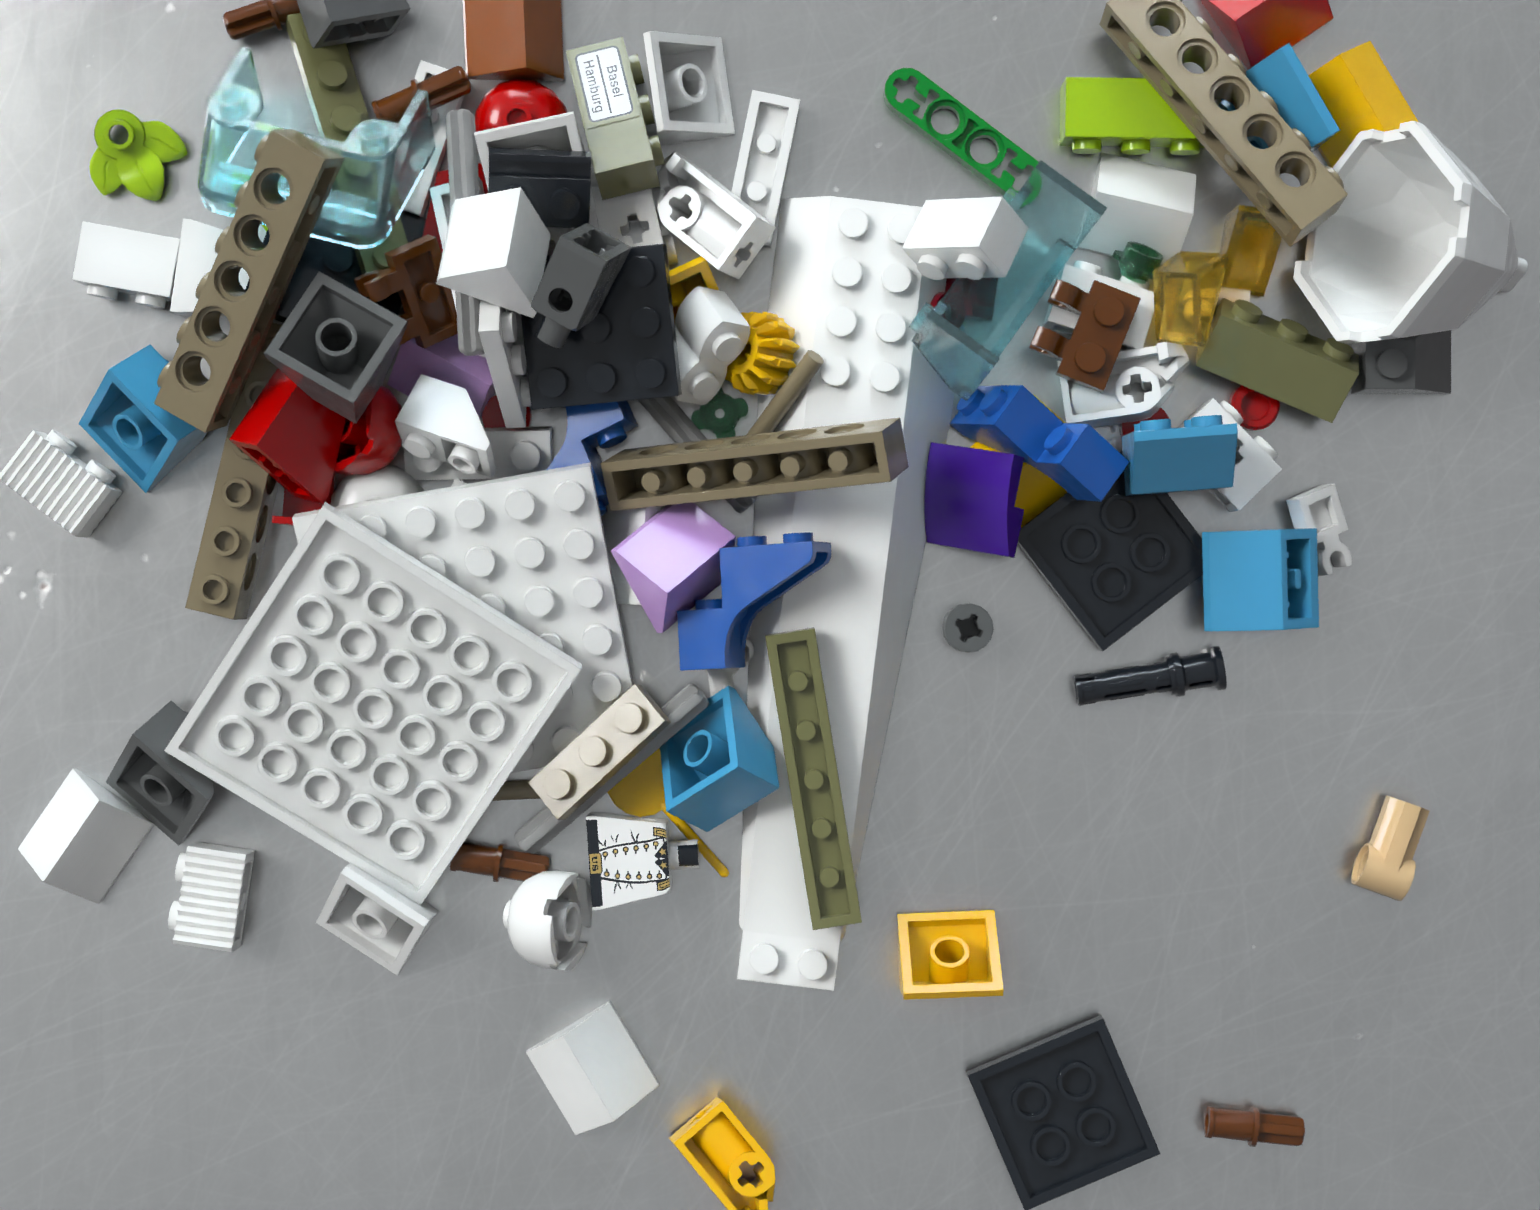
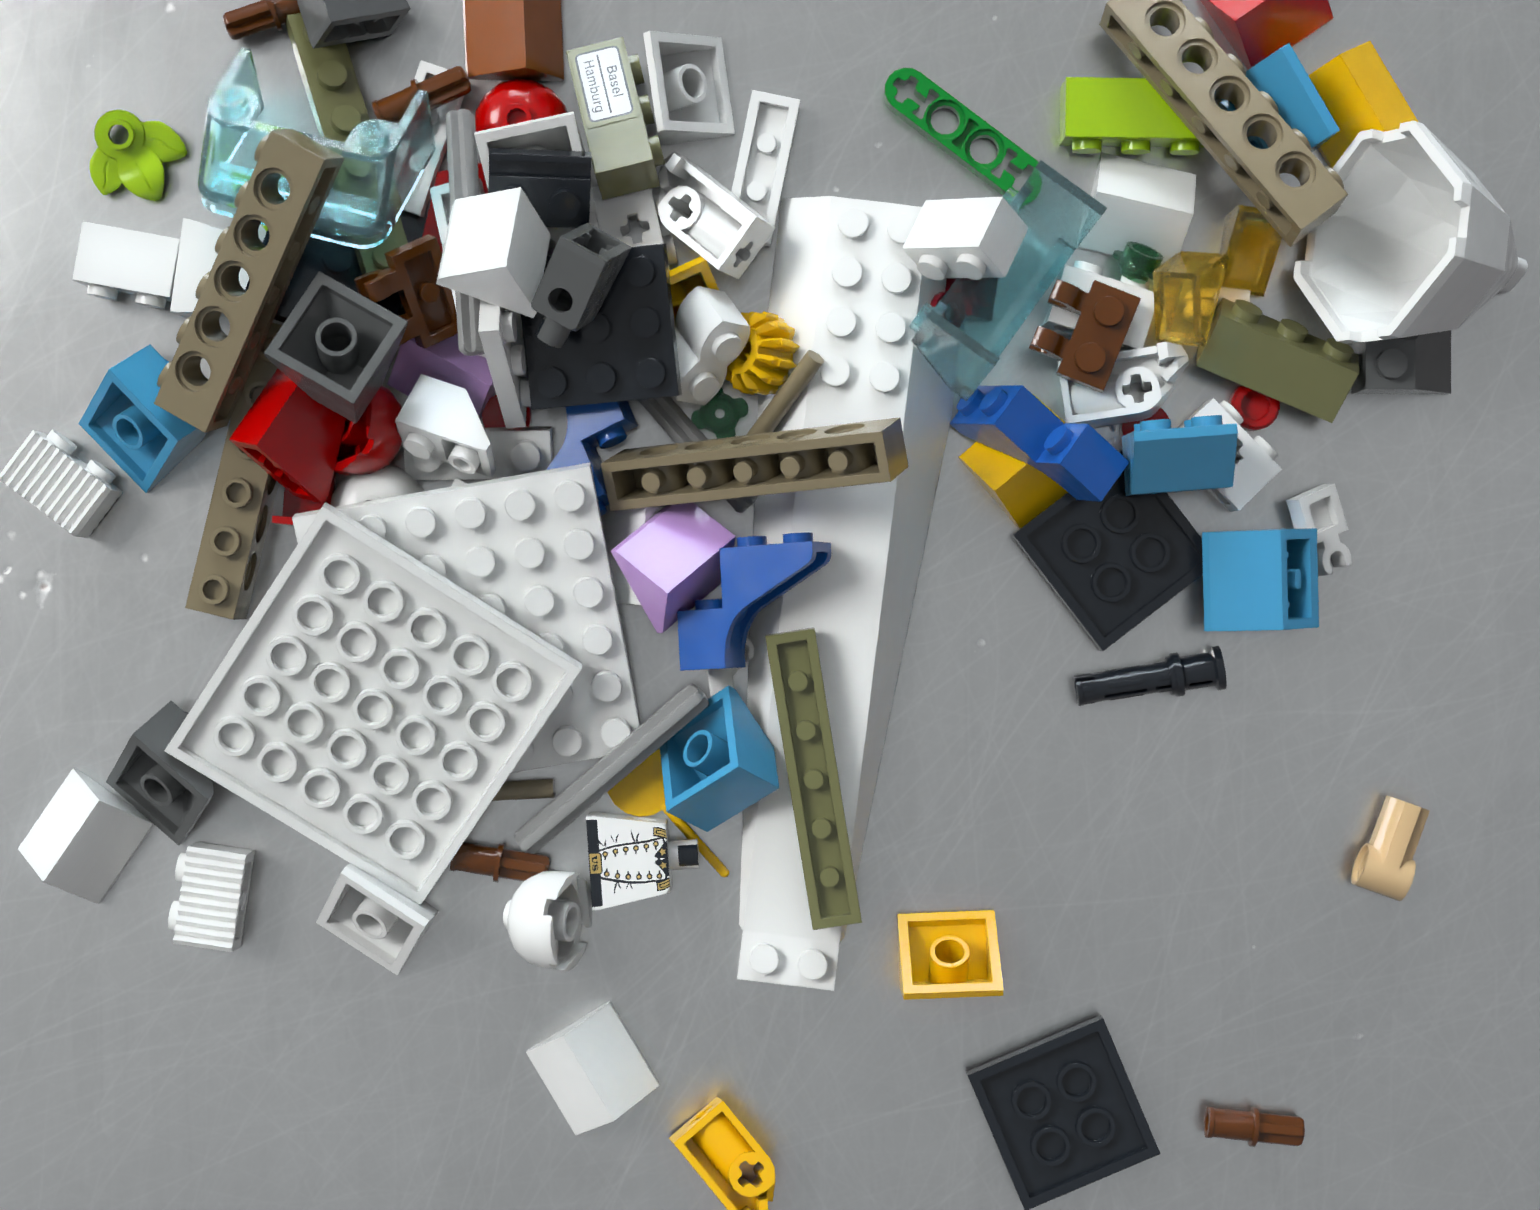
plate [528,684,671,820] -> none
dark purple slope [924,442,1024,558] -> none
dark grey wheel [942,603,994,653] -> none

